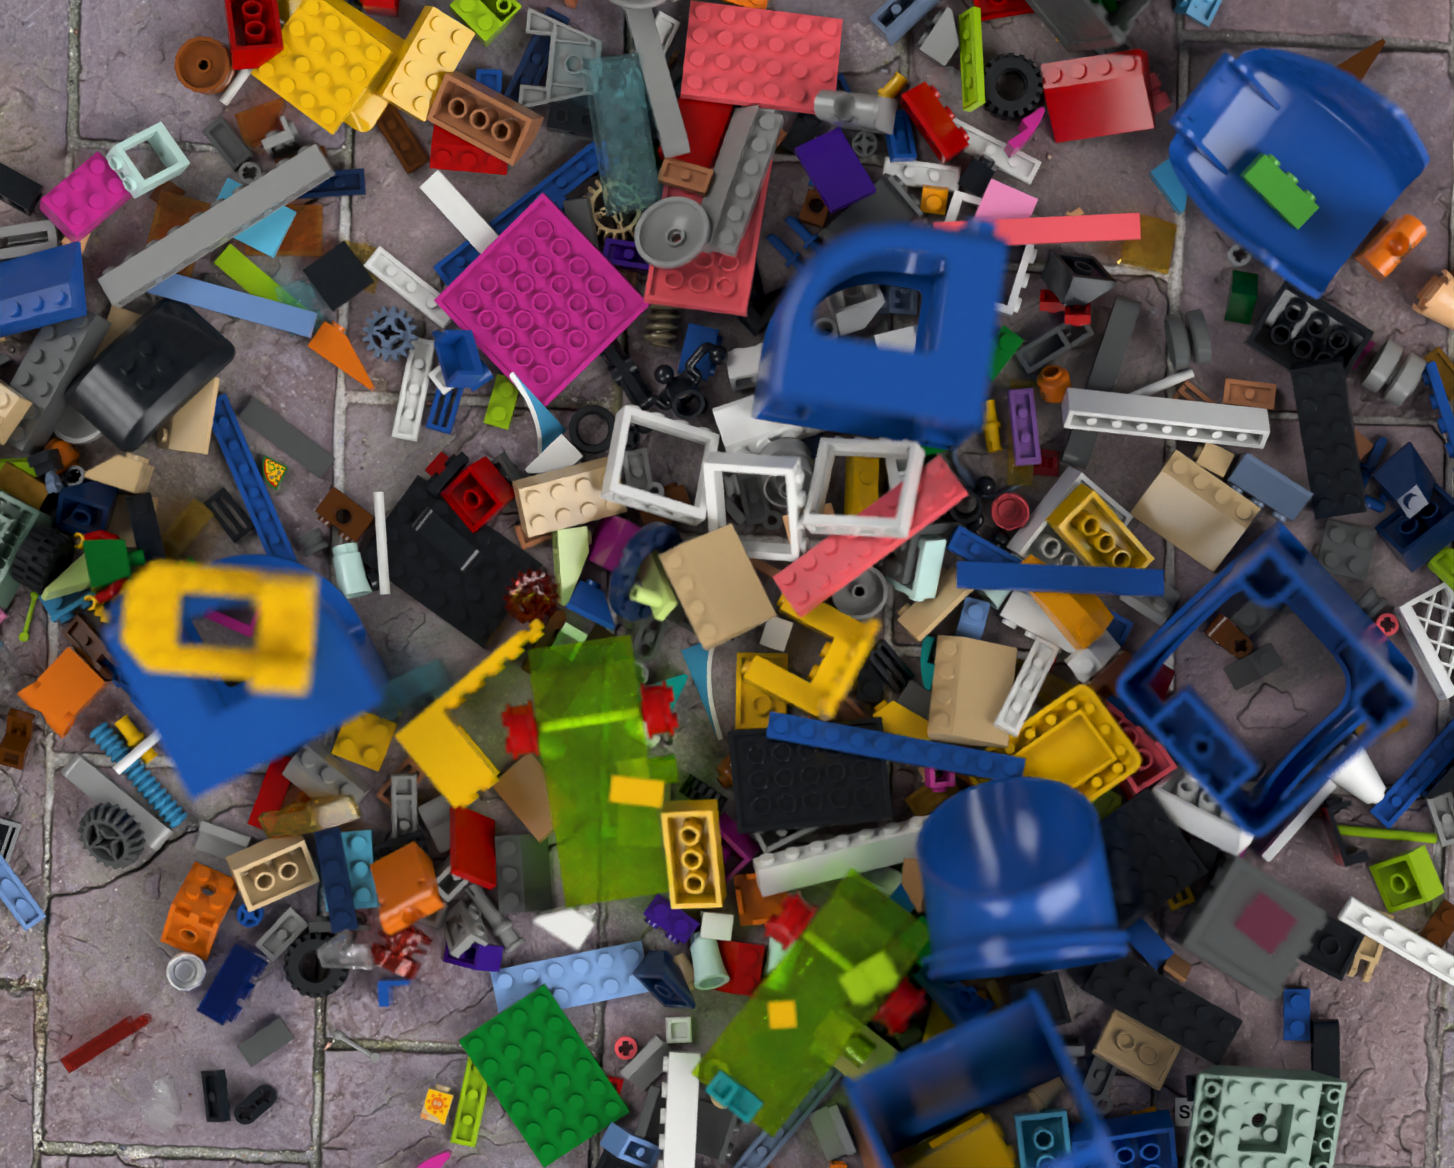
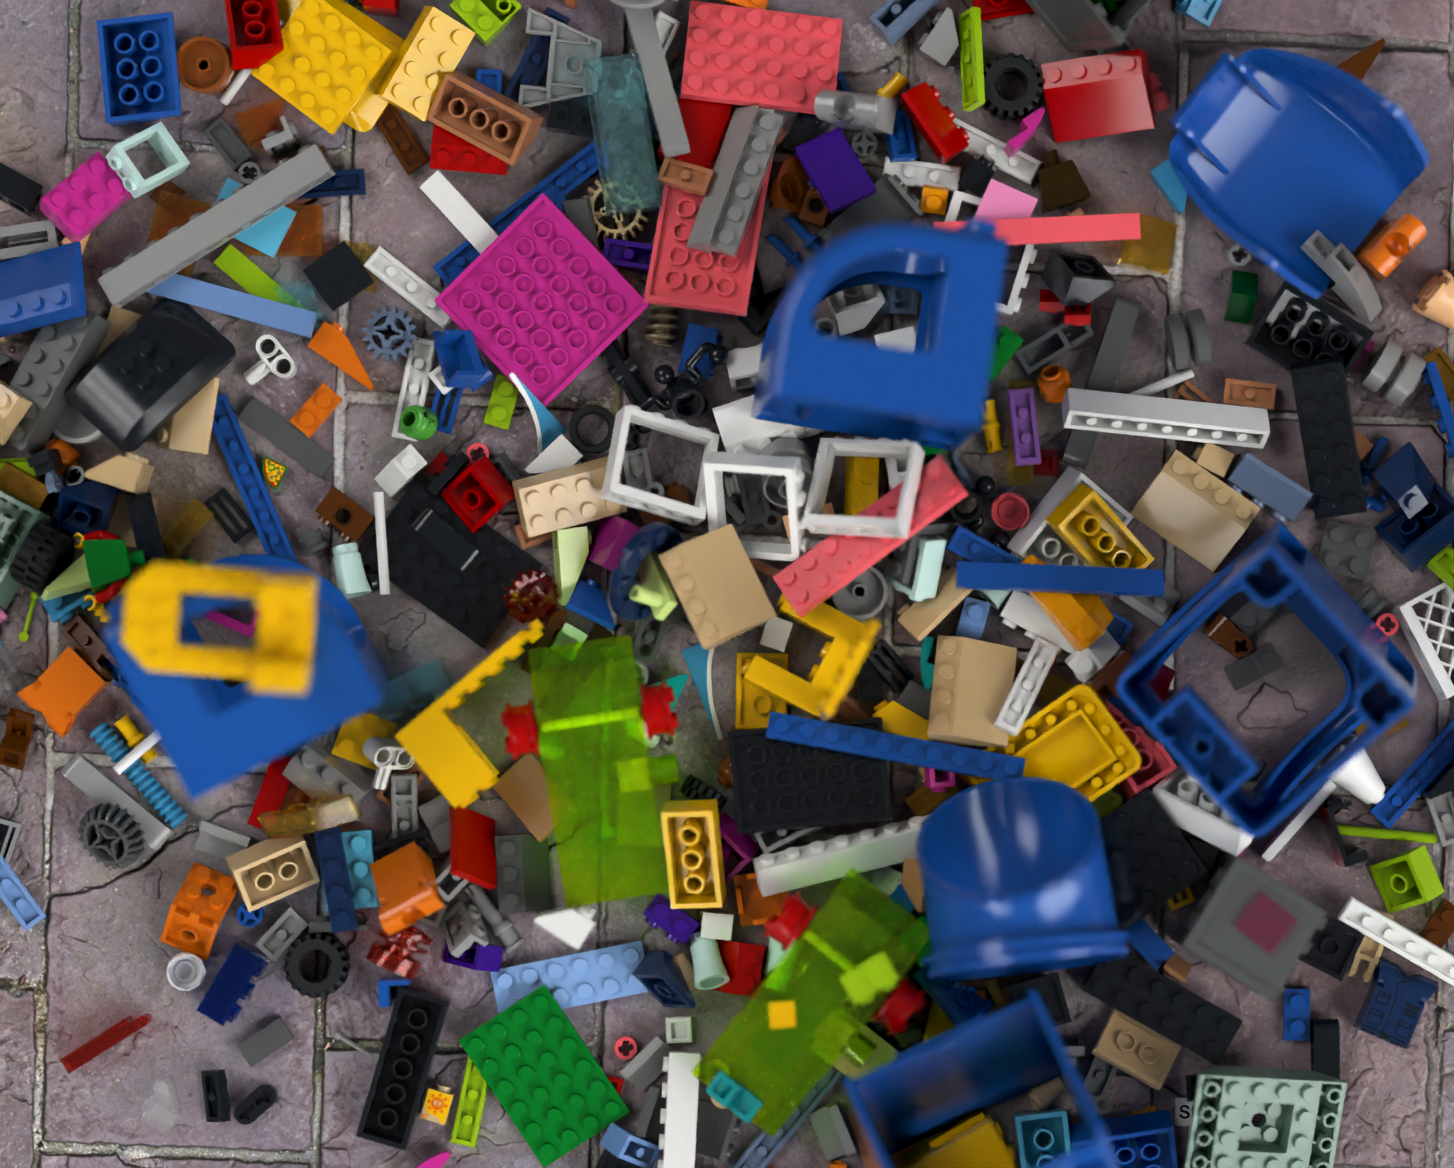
clear slope [317,929,374,969] -> none
yellow tile [609,775,665,808] -> none
light grey dish [634,196,710,269] -> none
bright green brick [1239,153,1319,230] -> none
none -> blue slope [97,12,182,127]
none -> white beam [243,335,297,385]
none -> orange plate [290,383,343,438]
none -> black brick [356,985,451,1151]
none -> white beam [362,737,415,790]
none -> white slope [374,444,429,498]
none -> bright green head [399,405,438,441]
none -> coral bush [466,443,490,464]
none -> dark orange piece [768,156,810,212]
none -> dark brown torso [1036,149,1091,214]
none -> light grey slope [1300,229,1382,325]
none -> dark blue piece [1353,957,1439,1049]

